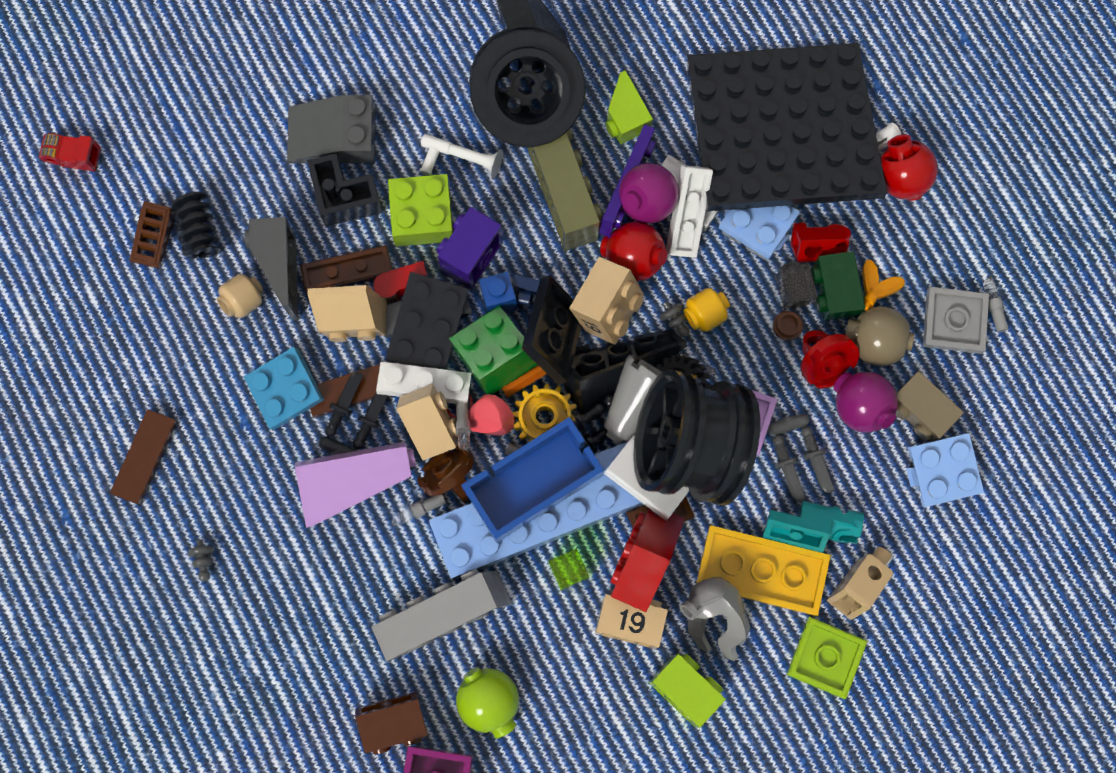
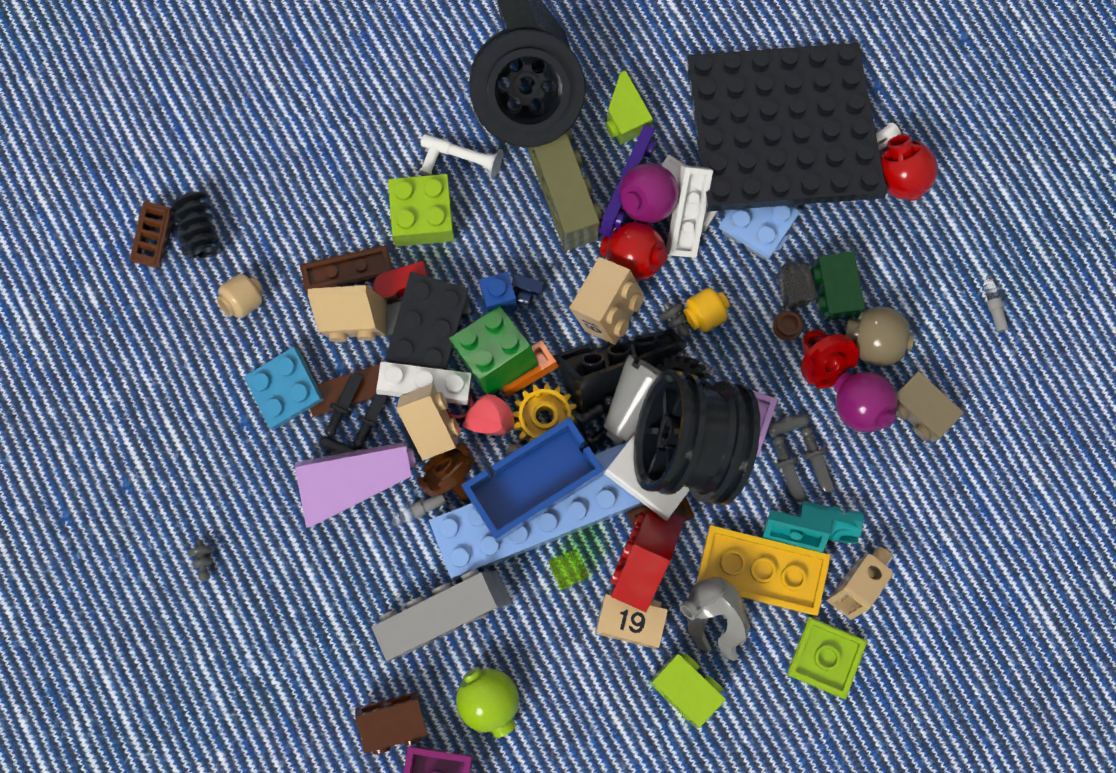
red leg [38,133,101,172] -> none
reddish brown tile [110,409,178,505] -> none
dark grey slope [244,217,299,321] -> none
dark grey slope [287,95,376,164] -> none
black brick [307,153,383,227] -> none
dark purple brick [437,207,503,291] -> none
piece [455,402,471,451] -> none
black plate [521,275,581,385] -> none
red leg [790,223,851,262] -> none
light orange piece [862,259,905,310] -> none
light blue piece [906,433,984,507] -> none
light grey plate [923,287,989,354] -> none

